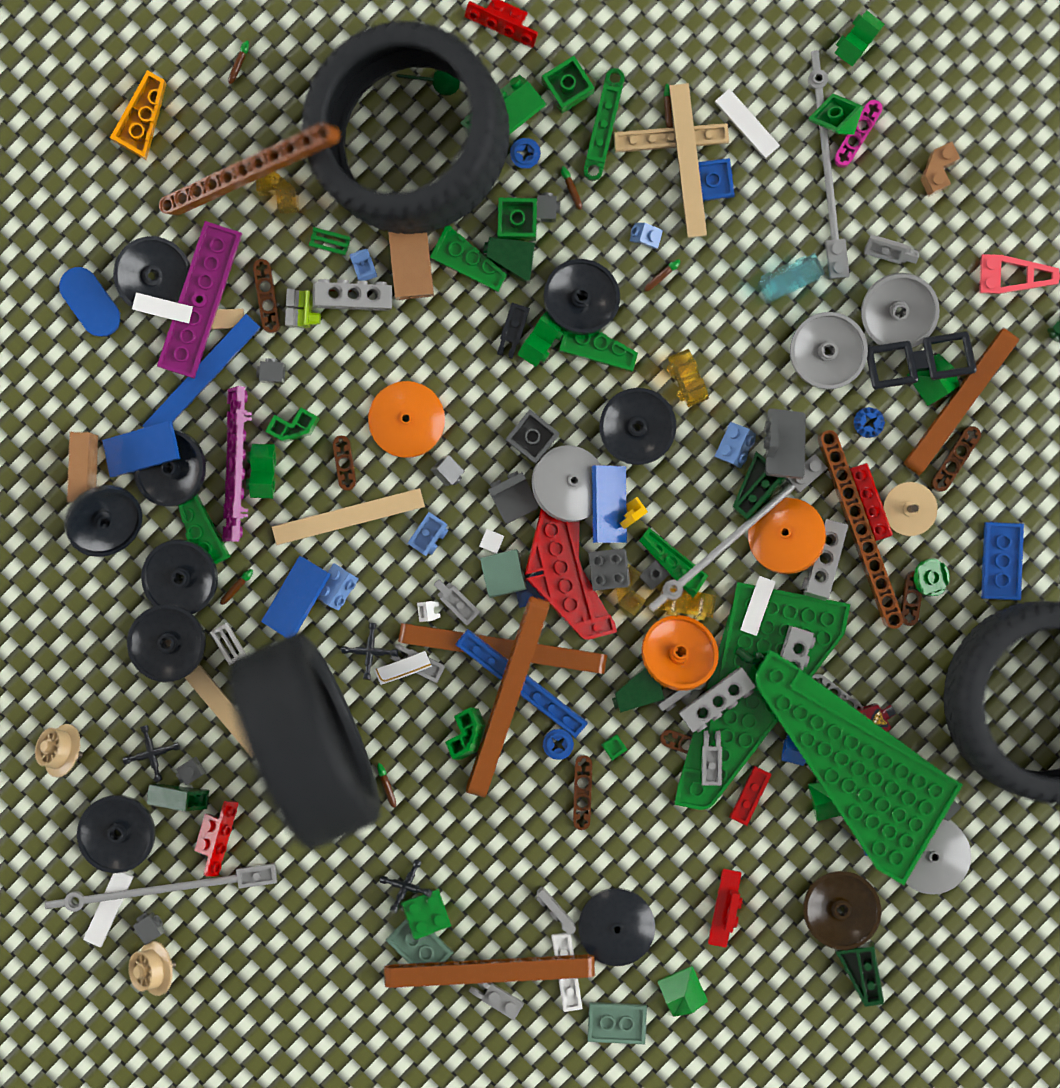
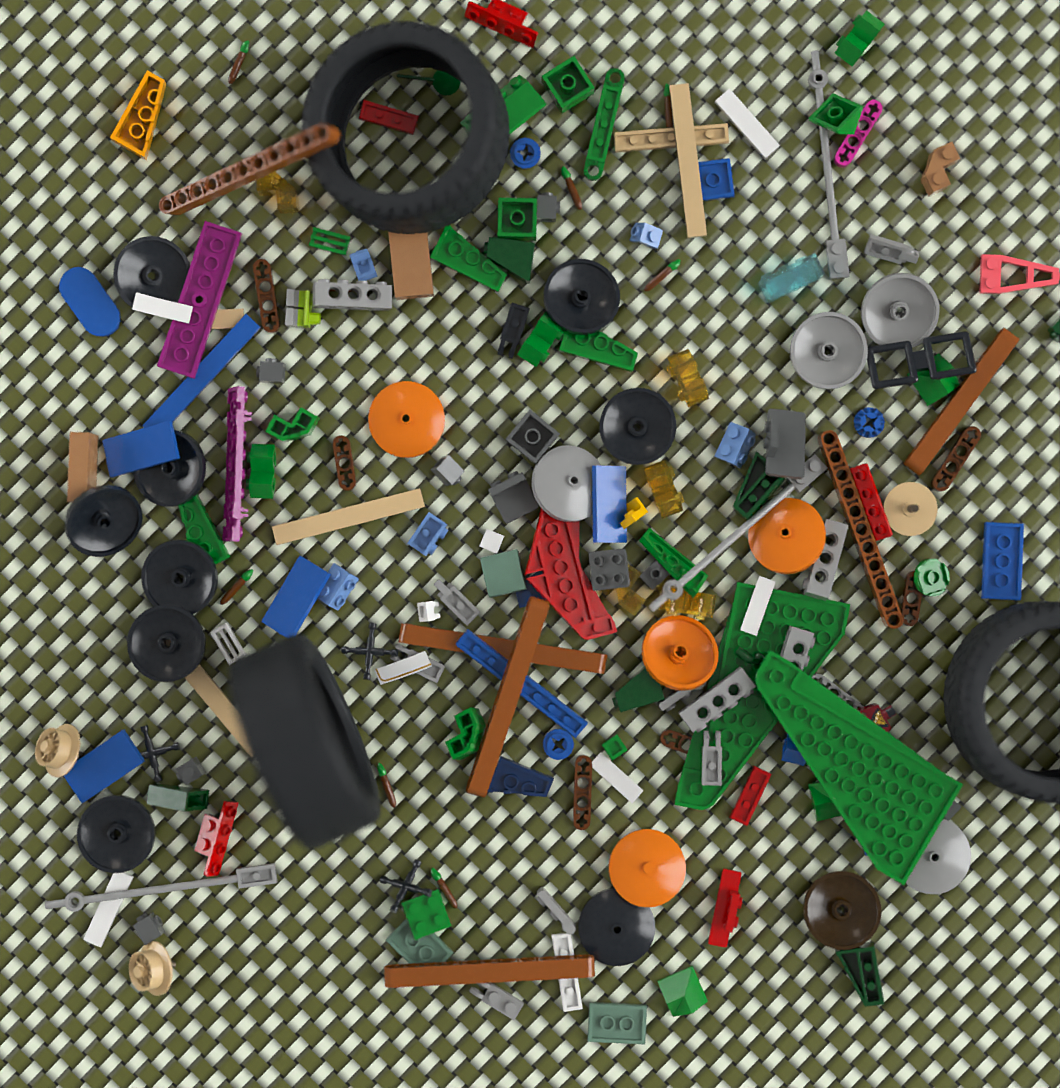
none -> blue tile [64,729,145,803]
none -> red tile [358,100,419,135]
none -> reddish brown piece [431,868,458,909]
none -> dark blue wing [488,756,554,797]
none -> white sticker [592,752,643,803]
none -> orange dish [609,829,686,907]
none -> clear yellow brick [643,460,685,519]

